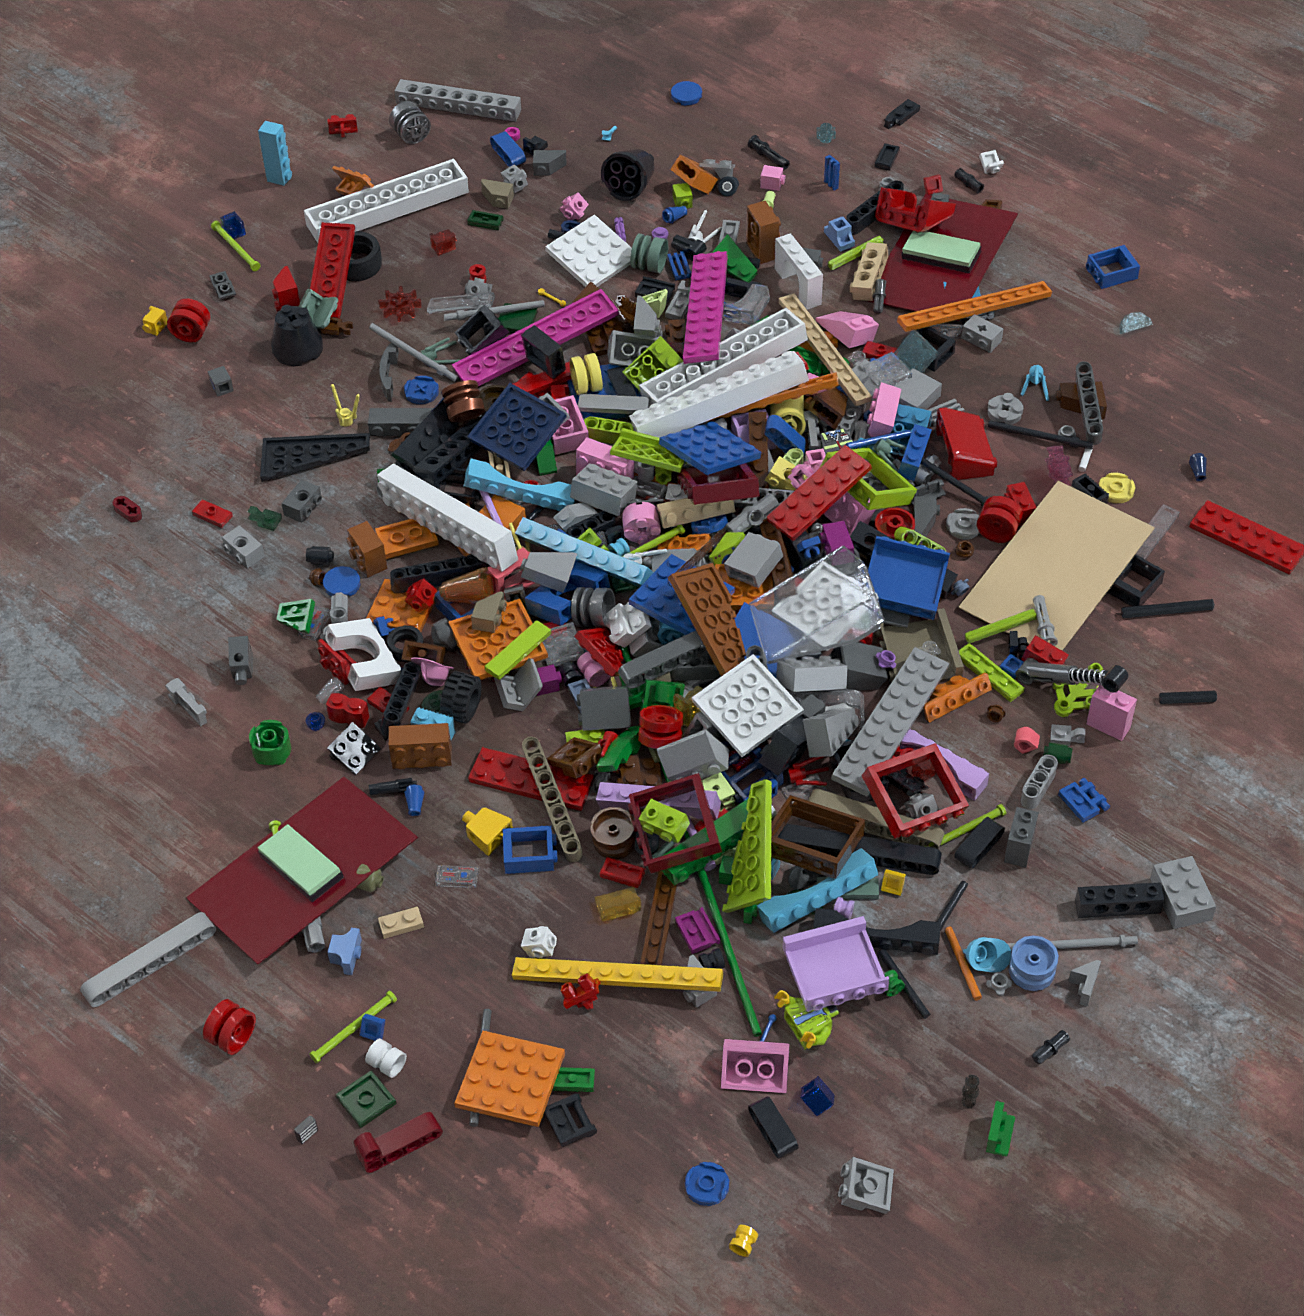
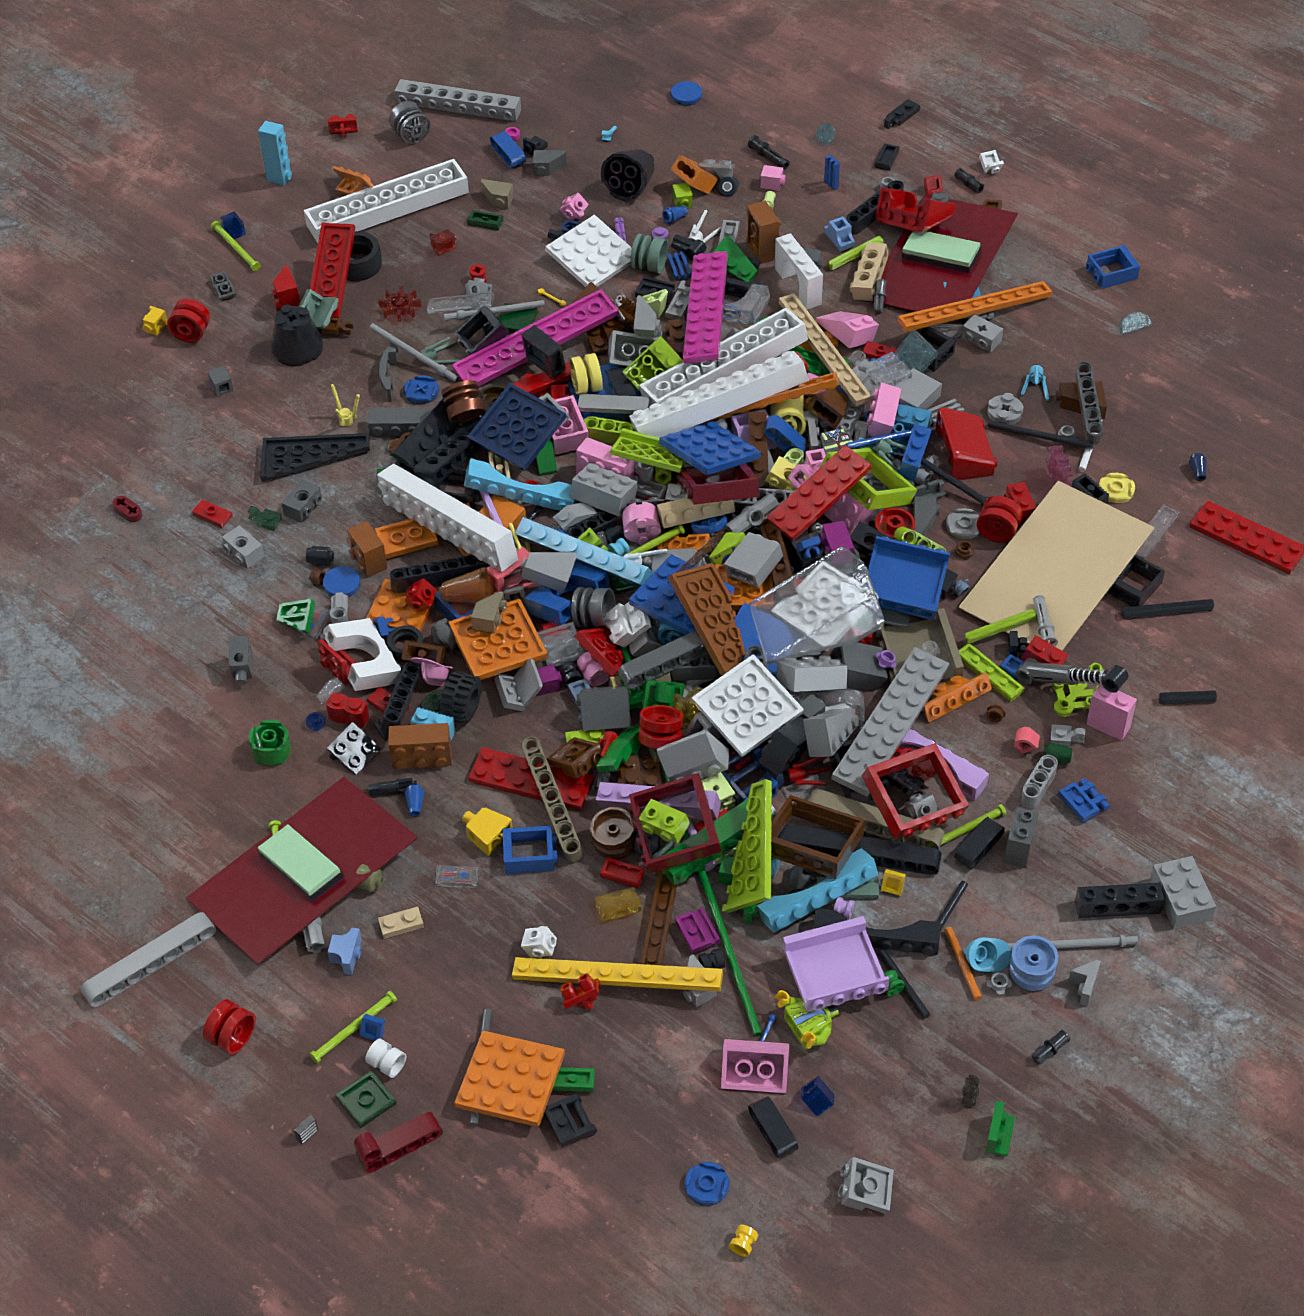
light grey plate [165,678,207,726] -> none
lime tile [485,620,551,680] -> none
light grey brick [501,165,528,193] -> none

